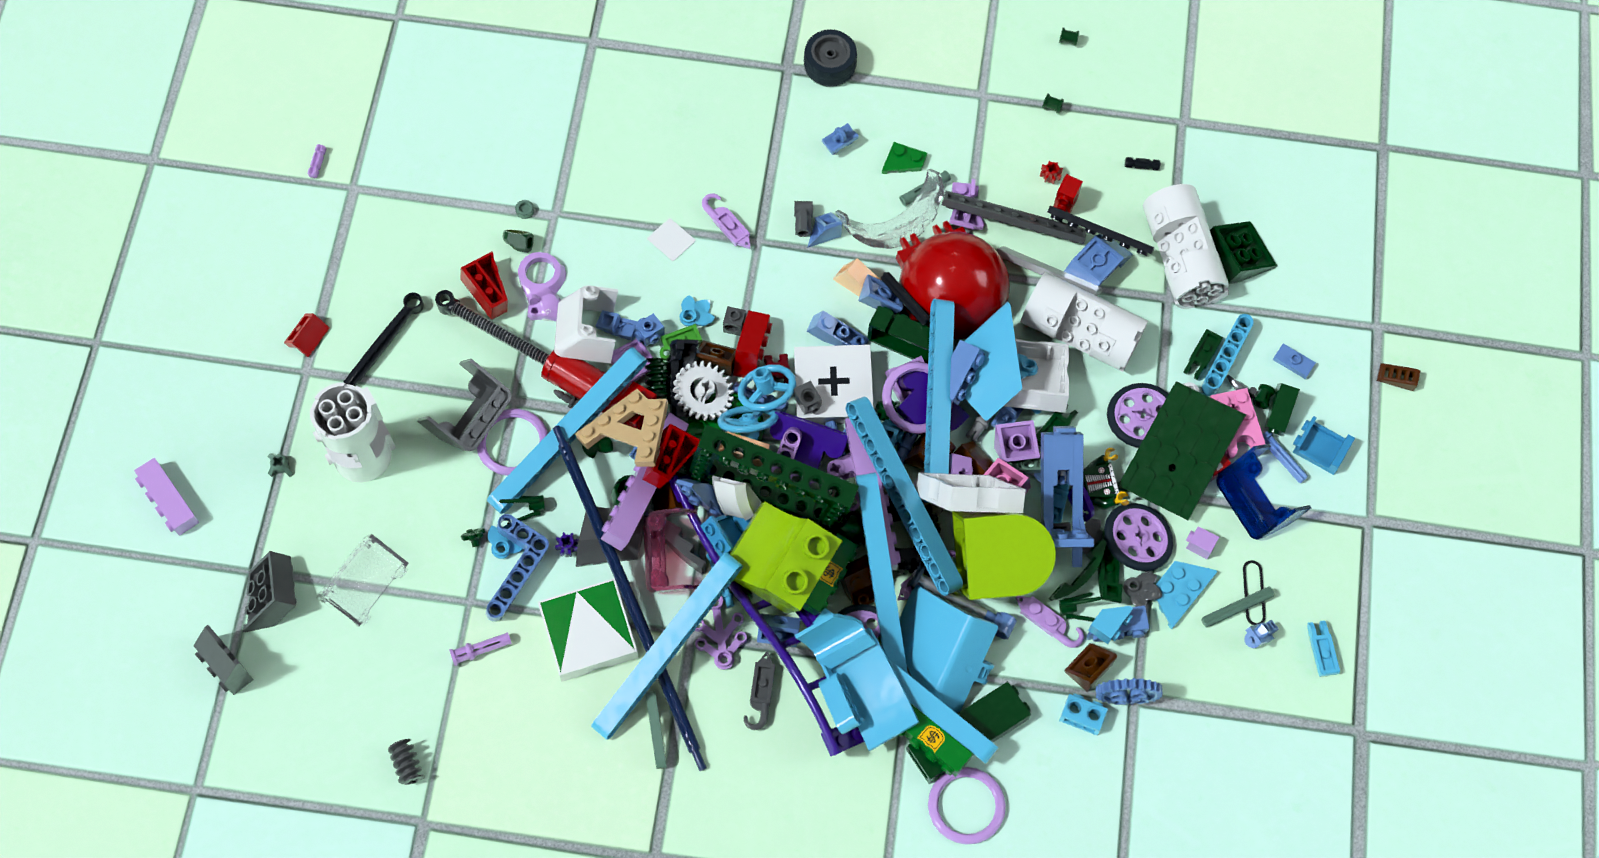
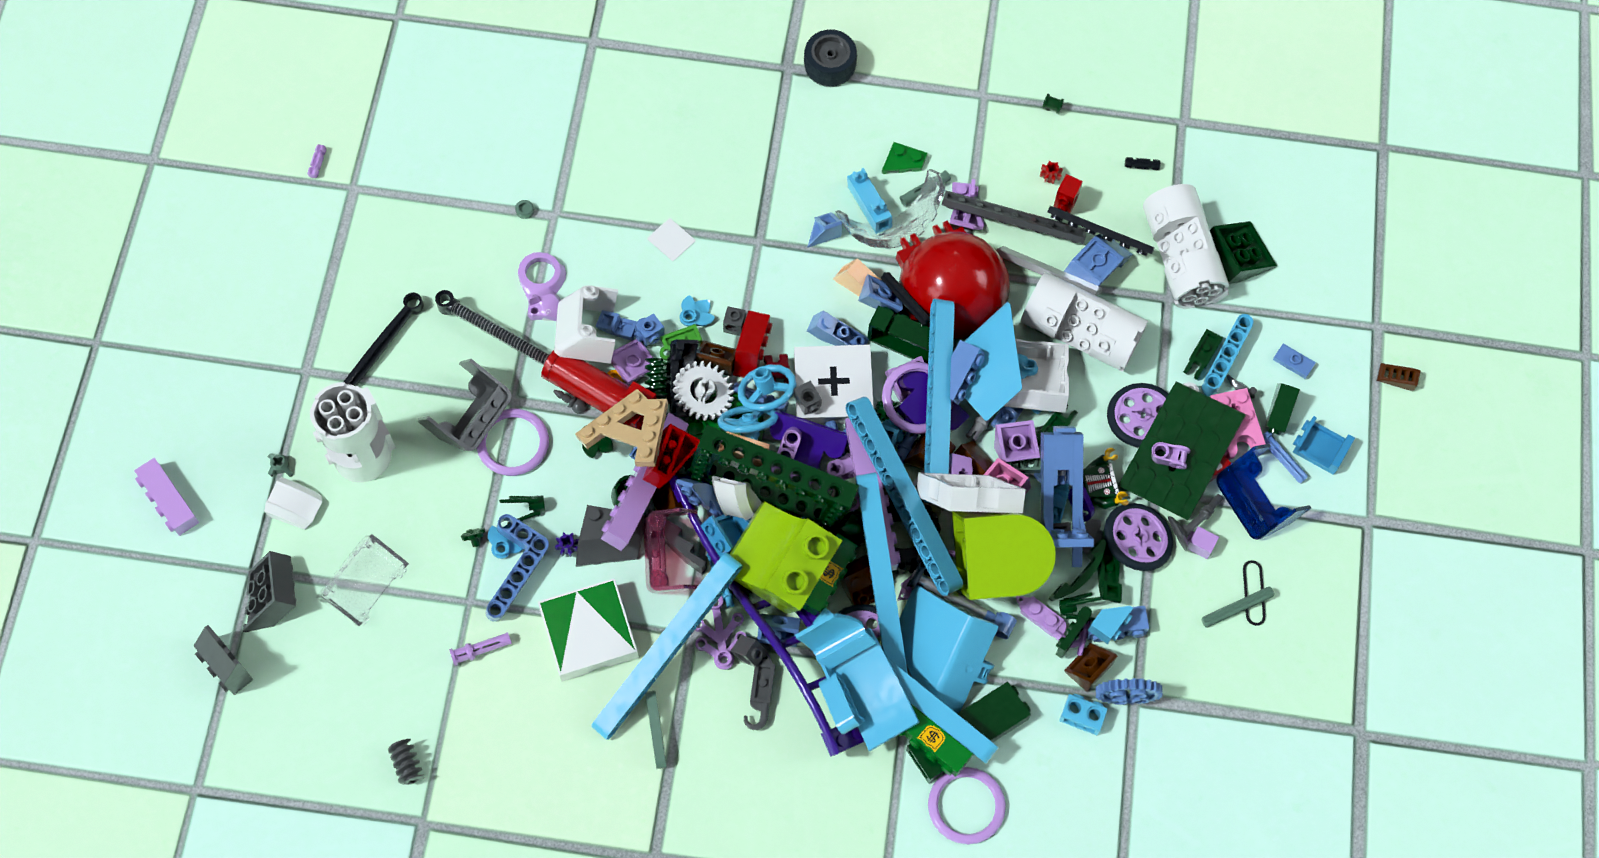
red panel [284,313,330,357] -> none
red wedge [460,251,508,320] -> none
medium azure beam [487,347,647,514] -> none
rock [502,230,534,253] -> none
dark blue axle [552,425,707,771] -> none
lavender plate [702,193,750,249] -> none
dark grey piece [794,201,813,237] -> none
medium blue hips [822,123,859,155] -> none
dark green bush [1059,27,1080,46] -> none
dark grey plate [1123,573,1162,607] -> none
medium azure wing [1156,561,1217,629] -> none
medium blue hips [1244,620,1279,648] -> none
dark green bush [1252,384,1275,409] -> none
medium azure hinge [1307,620,1340,677] -> none
none -> white slope [264,477,322,529]
none -> dark grey brick [731,635,767,667]
none -> medium azure brick [847,168,892,234]
none -> dark green hinge [1055,606,1092,658]
none -> lavender piece [1077,620,1091,656]
none -> lavender piece [1151,442,1190,469]
none -> dark grey dish [1168,494,1223,552]

